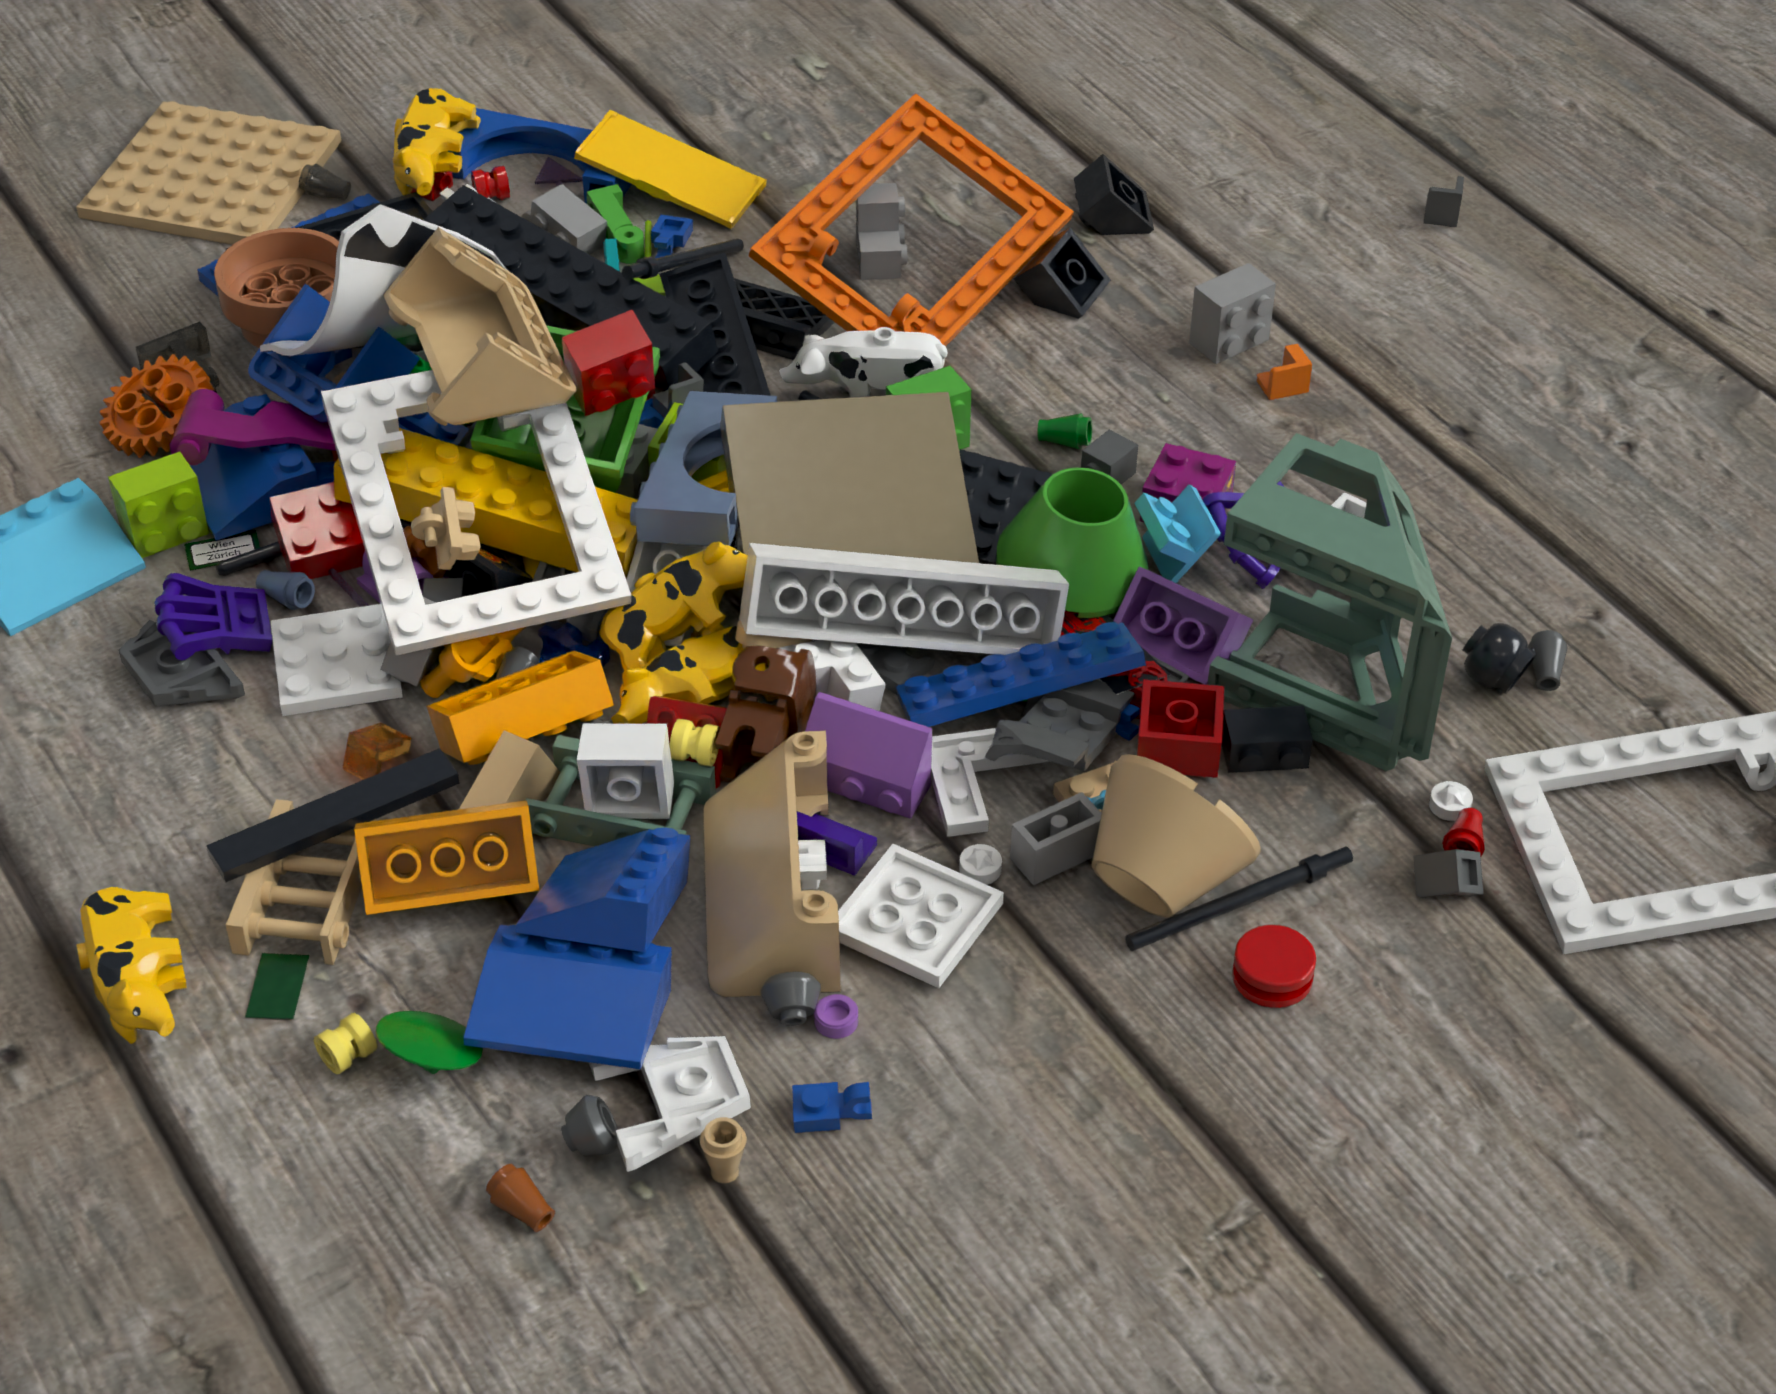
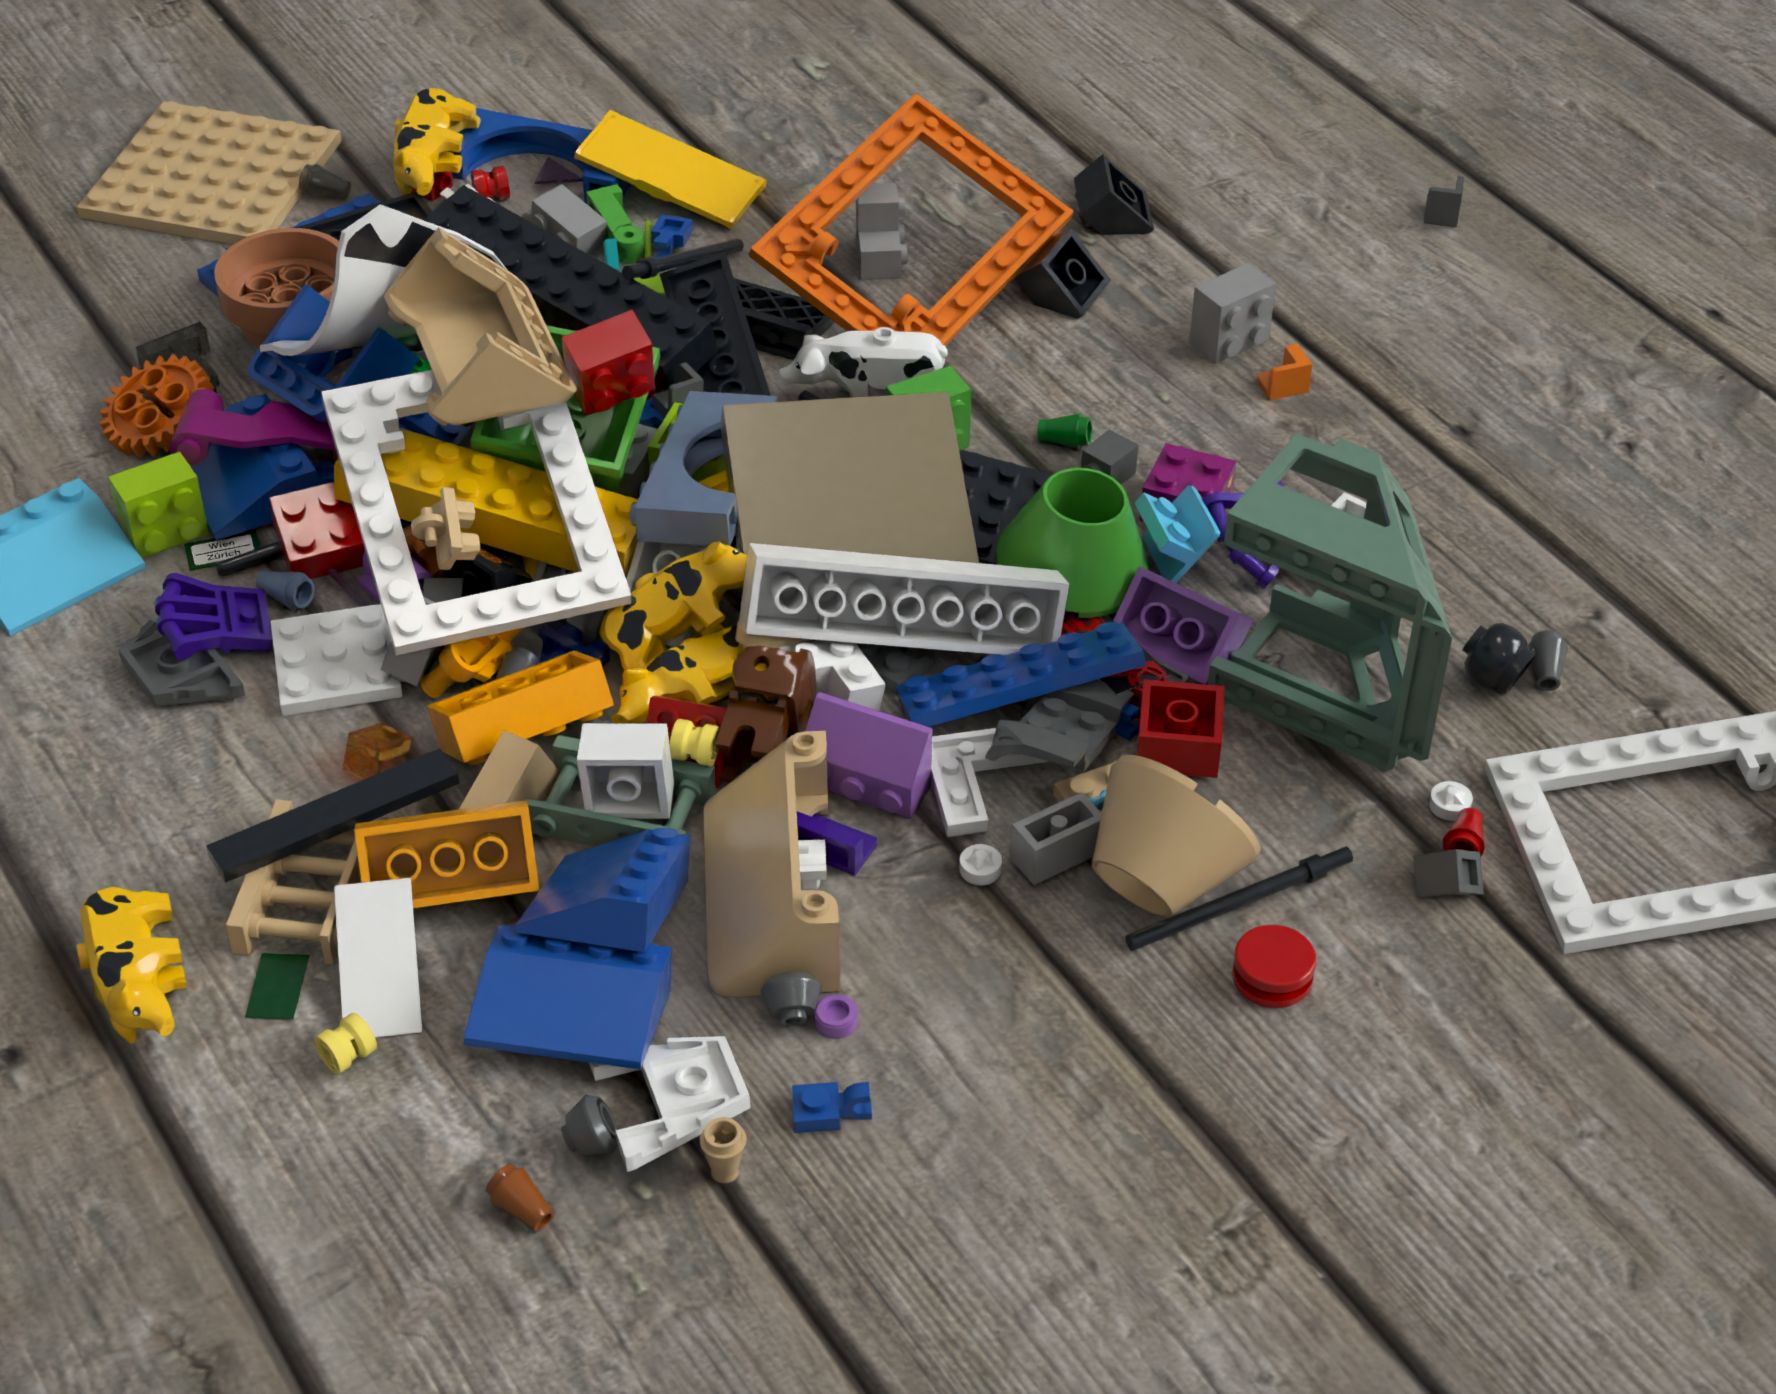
green shield [376,1011,483,1074] -> none
white plate [838,844,1004,988] -> none
black brick [1222,705,1313,773] -> none
none -> white sticker [334,878,422,1038]

